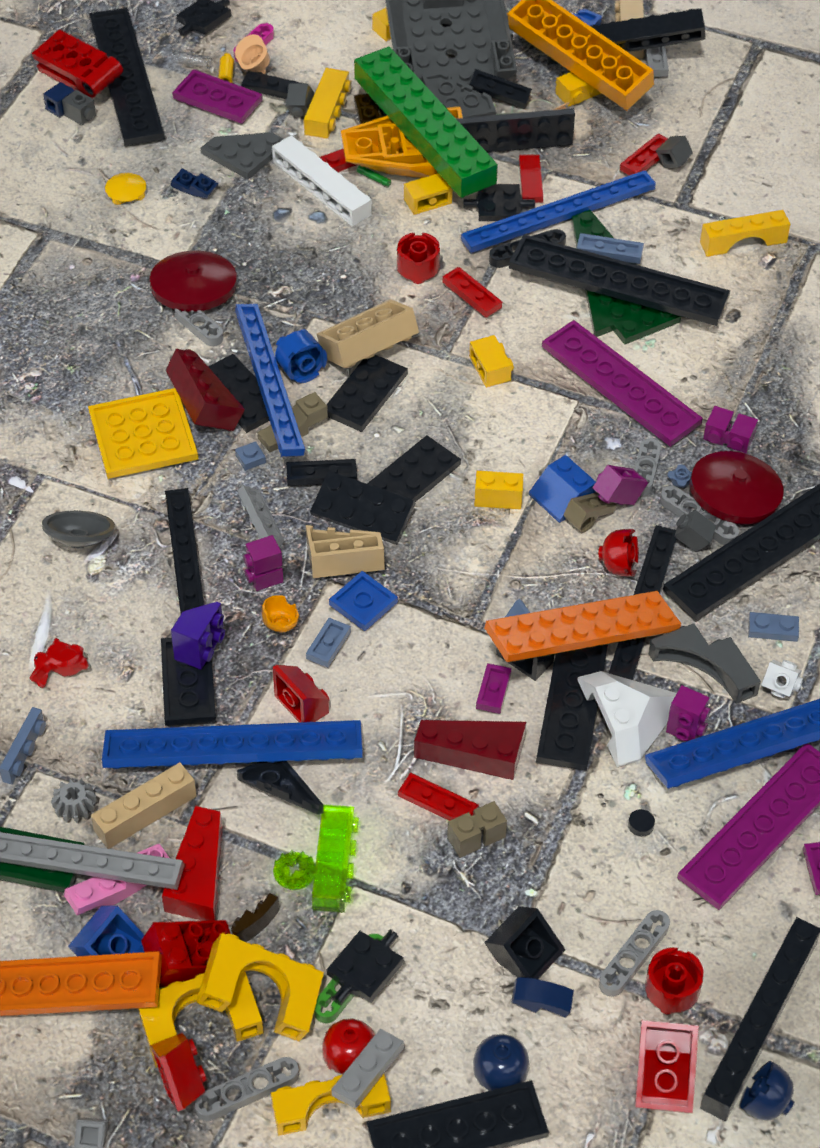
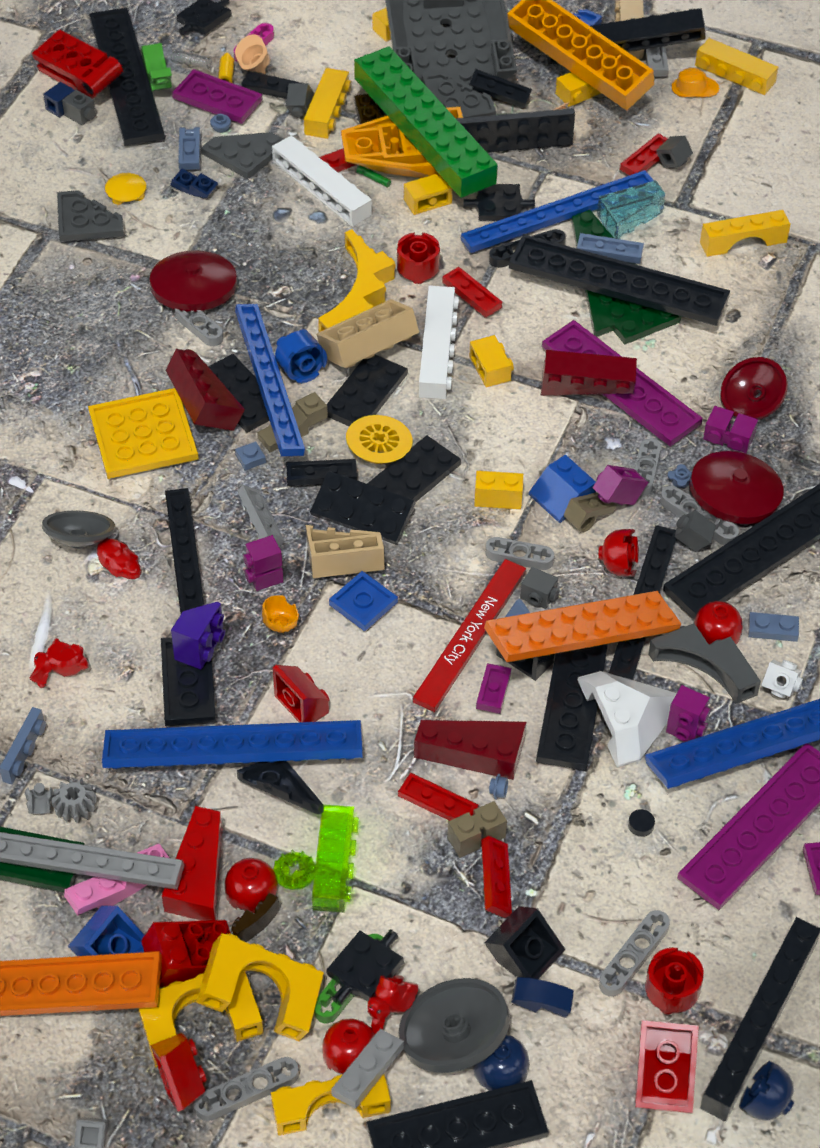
tan brick [91,762,197,849] -> none
sand blue plate [306,618,351,668] -> none
red tile [519,155,543,203] -> none
none -> light grey arm [25,783,54,814]
none -> dark grey plate [57,190,124,242]
none -> red arm [97,538,141,580]
none -> bright green arch [141,43,172,91]
none -> sand blue plate [178,127,201,170]
none -> sand blue plate [210,114,231,133]
none -> red cylinder [224,858,278,913]
none -> yellow arch [318,229,396,332]
none -> yellow piece [346,415,413,464]
none -> red animal [368,975,418,1035]
none -> dark grey dish [399,978,510,1073]
none -> red tile [413,559,526,712]
none -> white brick [419,286,459,399]
none -> red plate [481,836,512,918]
none -> light grey beam [485,537,554,570]
none -> sand blue plate [489,774,508,800]
none -> dark grey brick [520,567,560,609]
none -> dark red wedge [540,350,637,396]
none -> clear light blue wedge [597,180,665,239]
none -> light orange piece [671,68,719,97]
none -> red cylinder [694,601,742,645]
none -> yellow brick [695,38,779,95]
none -> dark red dish [721,357,788,420]

